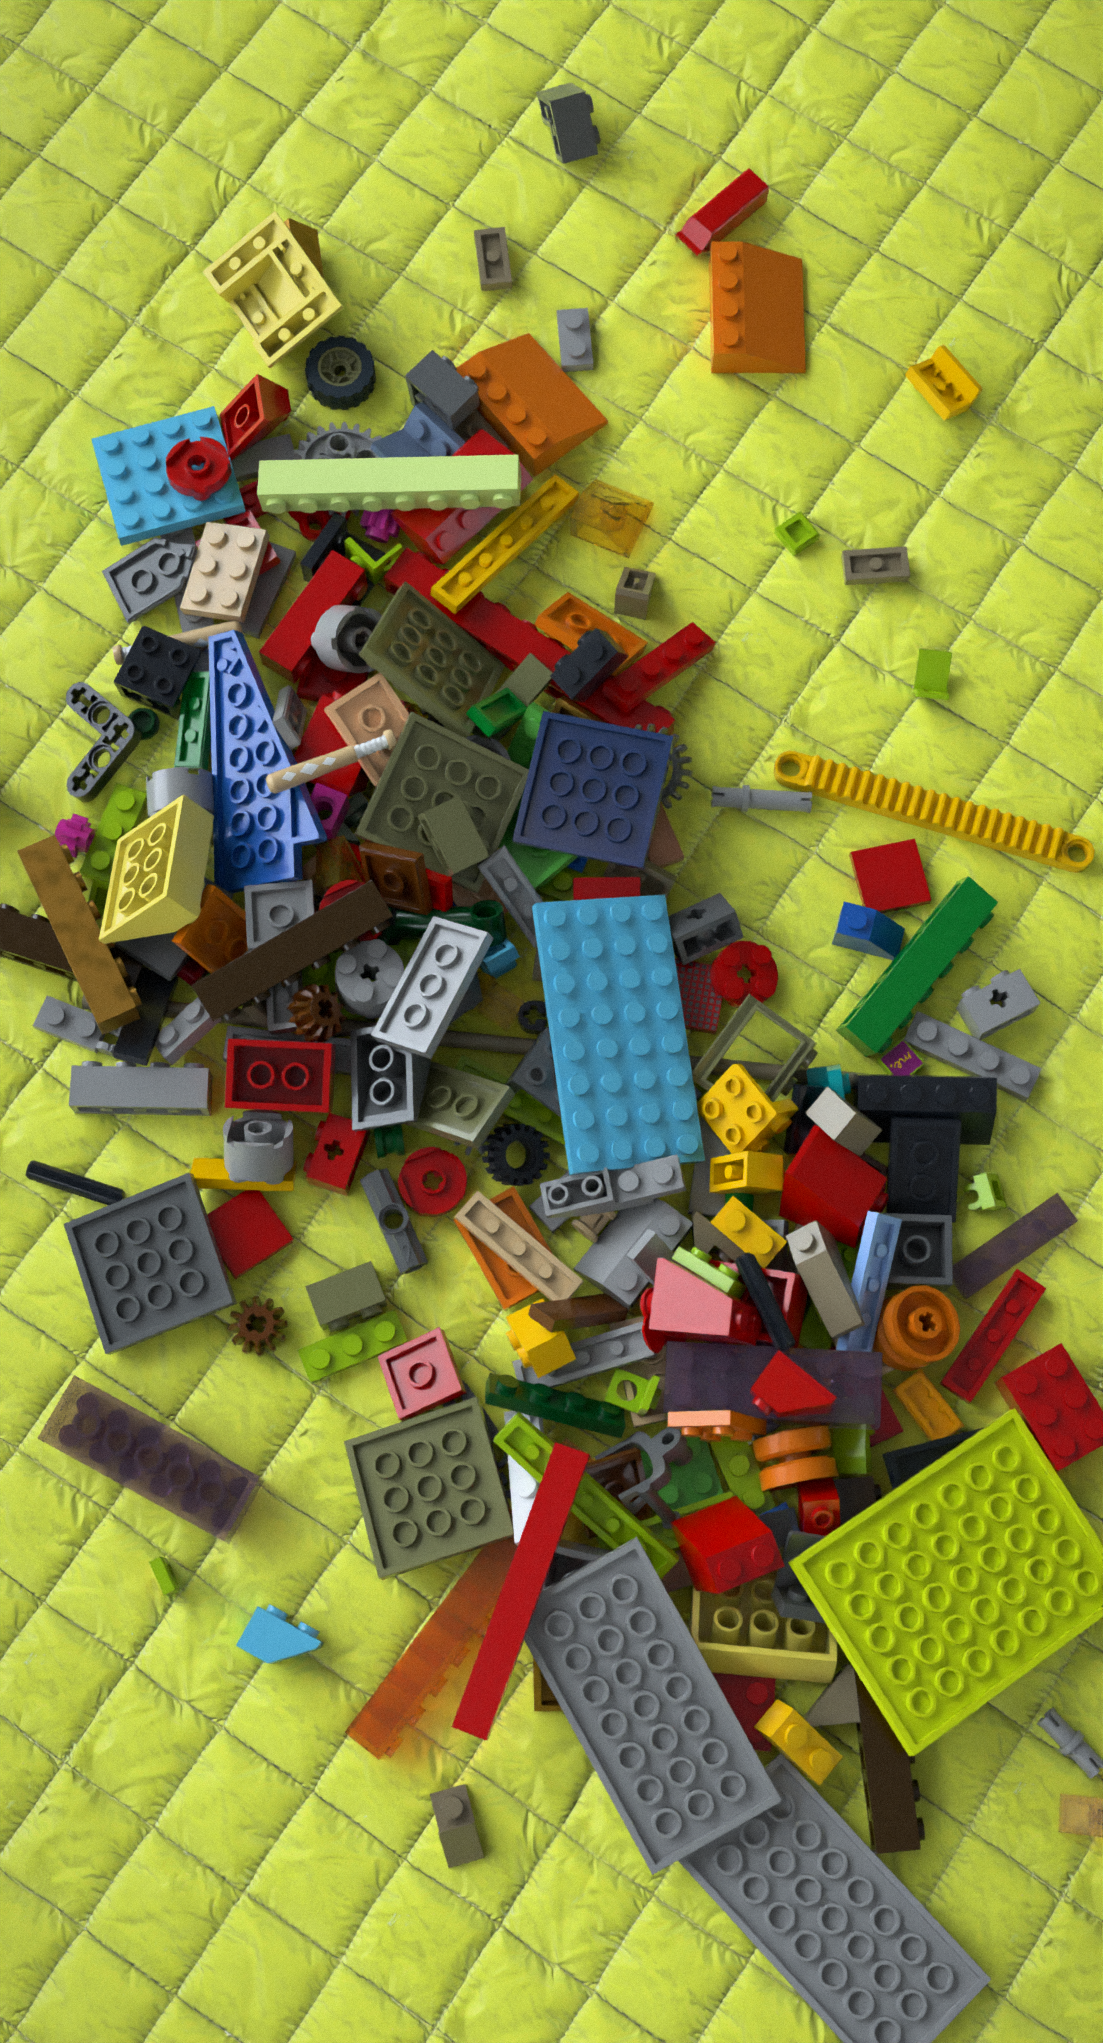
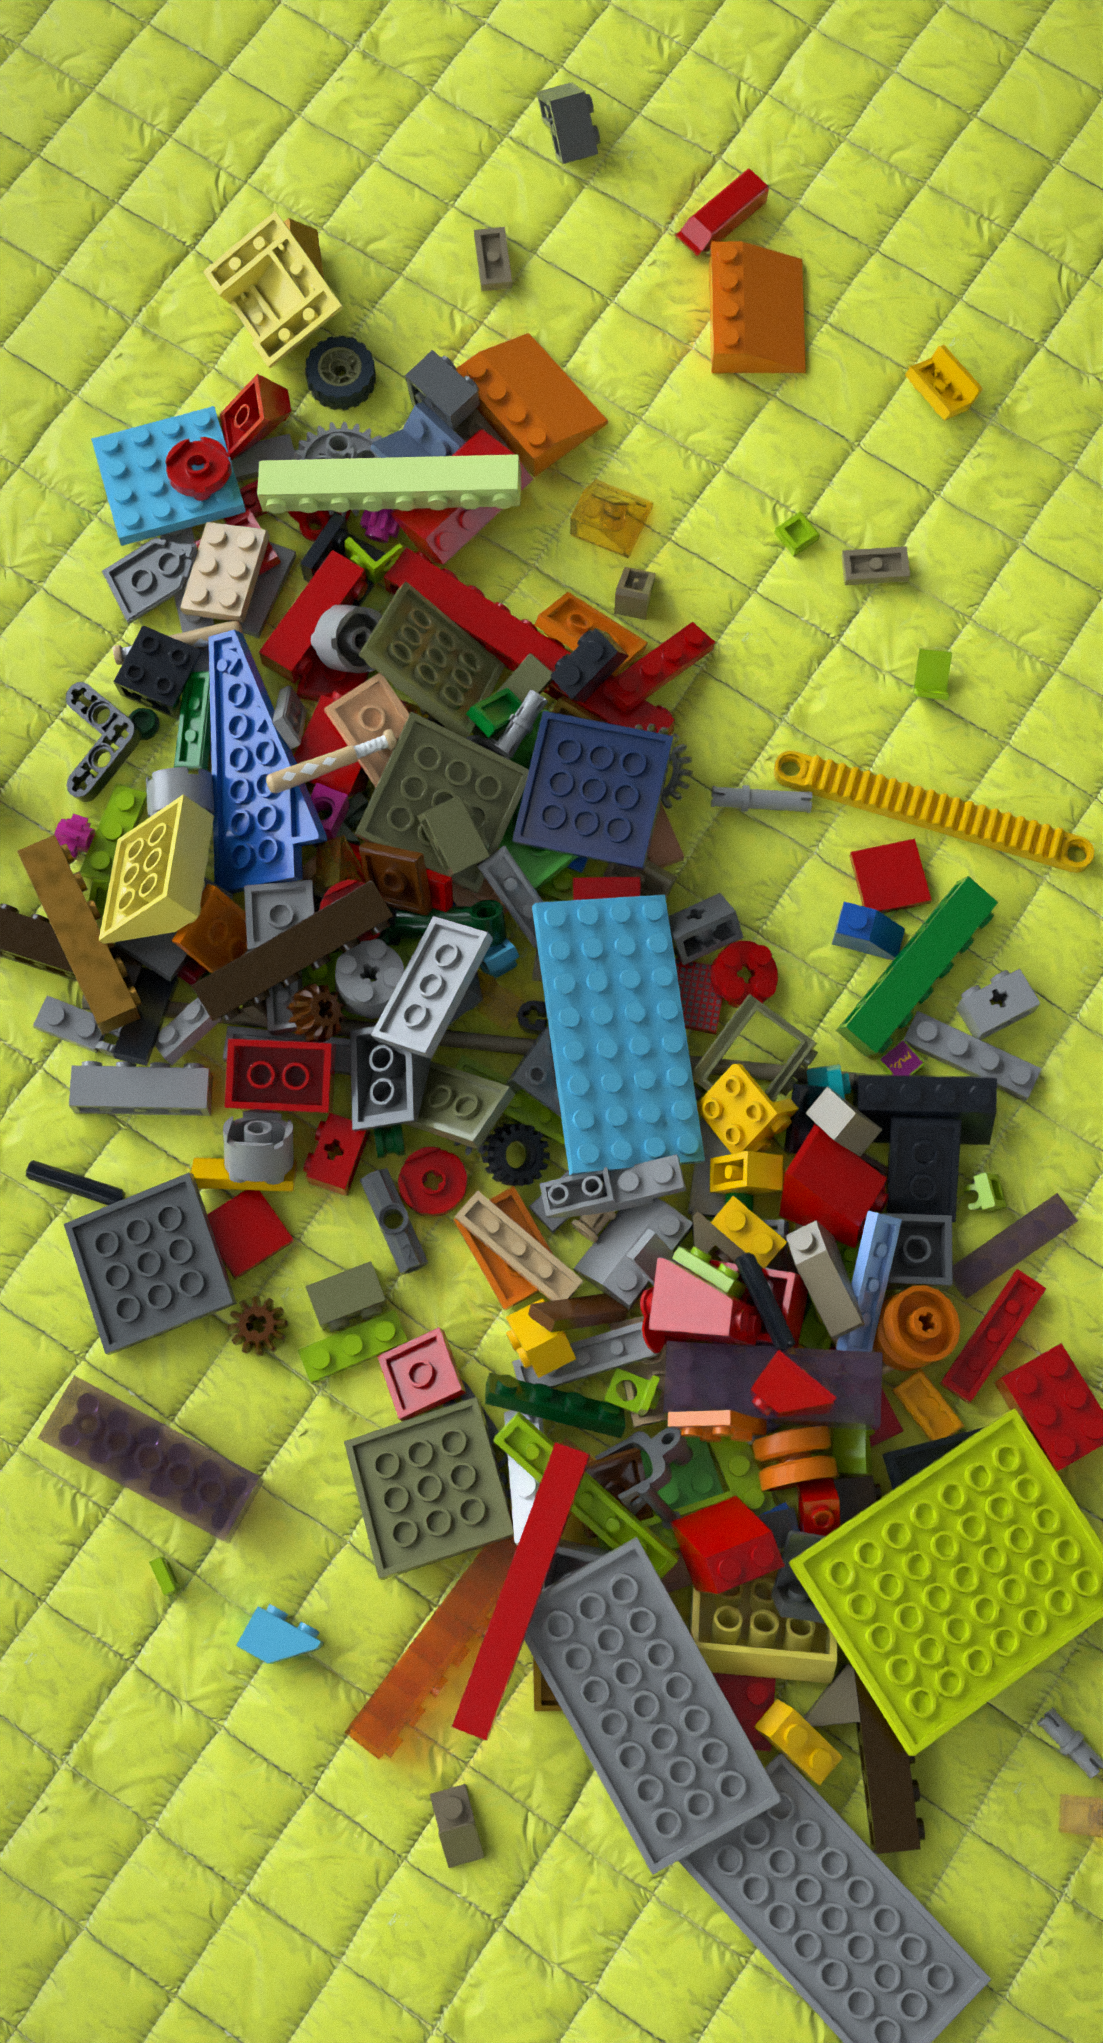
yellow plate [430,474,580,614] -> none
light grey plate [557,308,593,372] -> none
none -> light grey pin [494,690,548,758]

